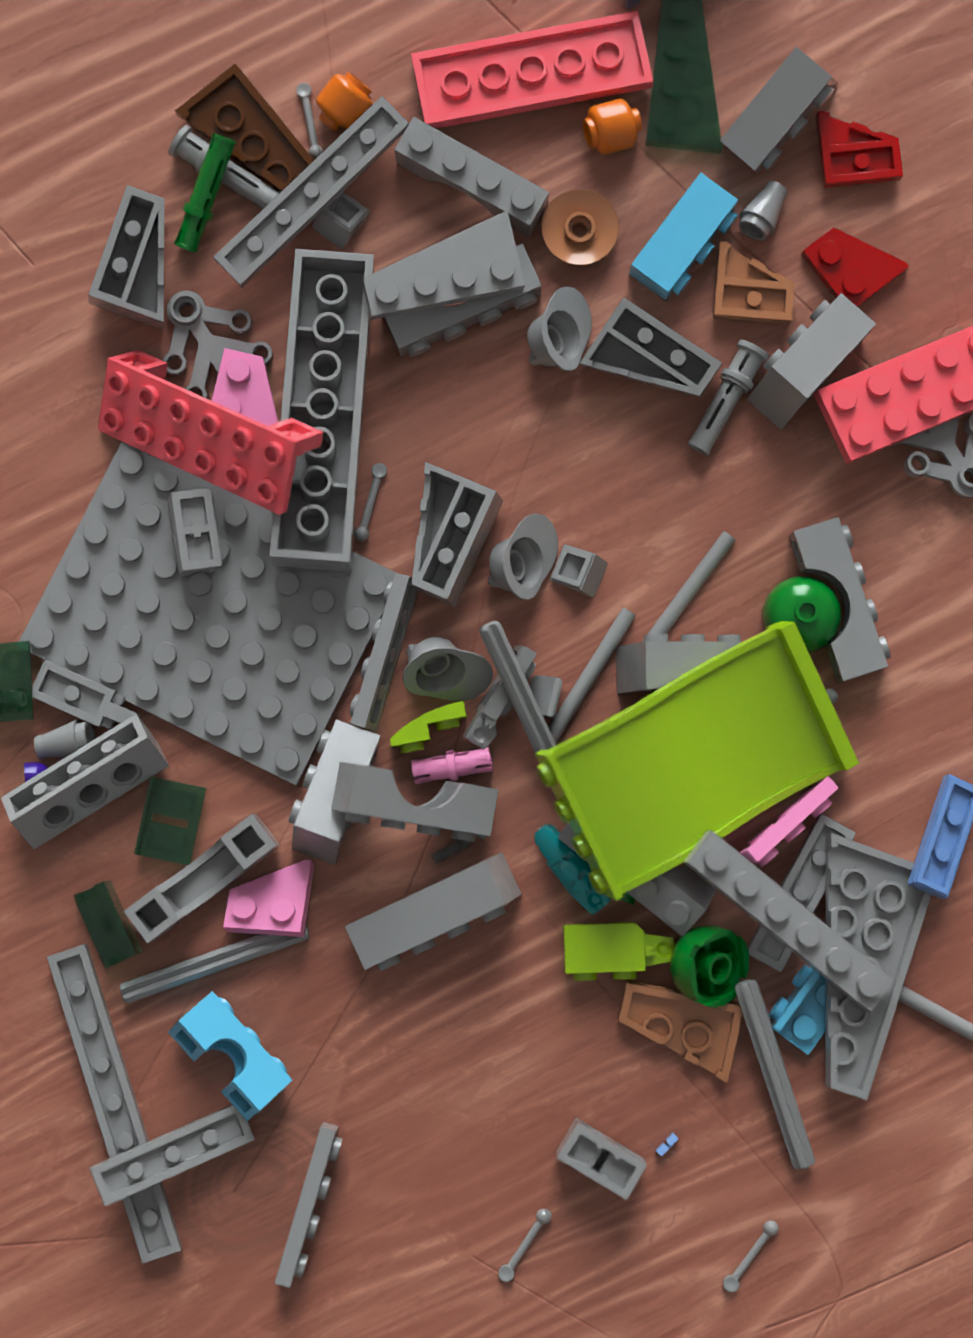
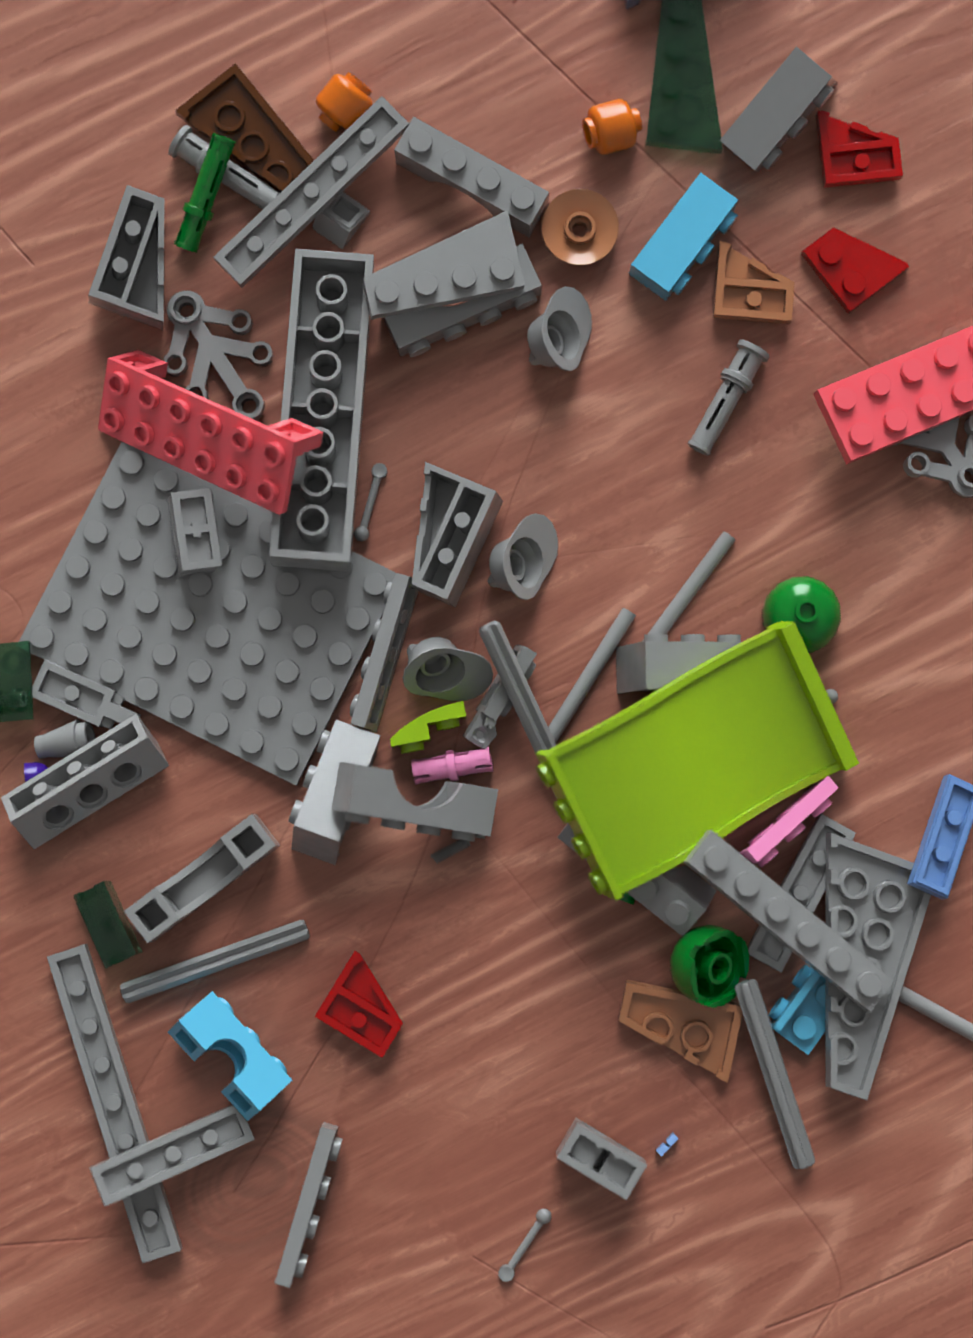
clear green piece [134,777,207,865] -> none
bright pink wing [212,348,278,426] -> none
bright pink wing [223,860,315,937] -> none
light grey hinge [296,83,323,160] -> none
light grey wedge [345,852,522,971] -> none
coral plate [411,11,653,129] -> none
light grey slope [530,675,563,719] -> none
teal hinge [533,824,611,915] -> none
light grey slope [550,544,608,597] -> none
lime hinge [563,922,674,981] -> none
light grey wedge [580,297,722,398] -> none
light grey hinge [723,1220,779,1292] -> none
light grey cone [739,181,788,241] -> none
light grey wedge [747,293,876,430] -> none
light grey arch [789,517,891,684] -> none
none -> red wing [314,951,403,1058]

